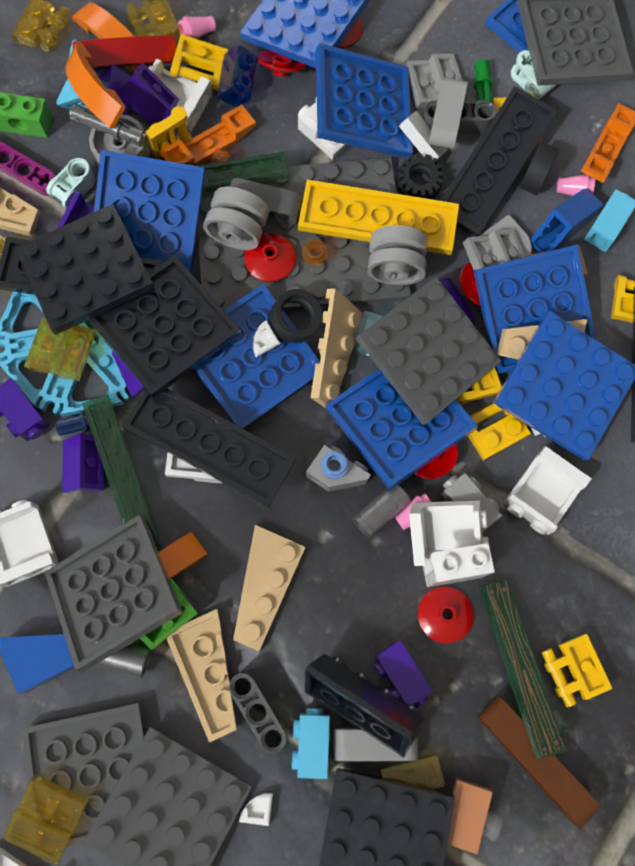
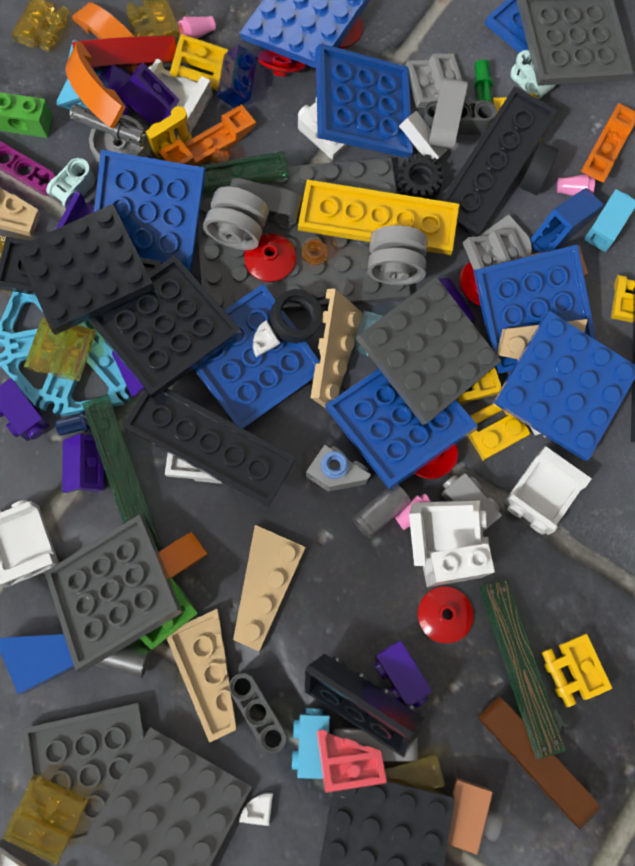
none -> coral wing [316,730,387,793]

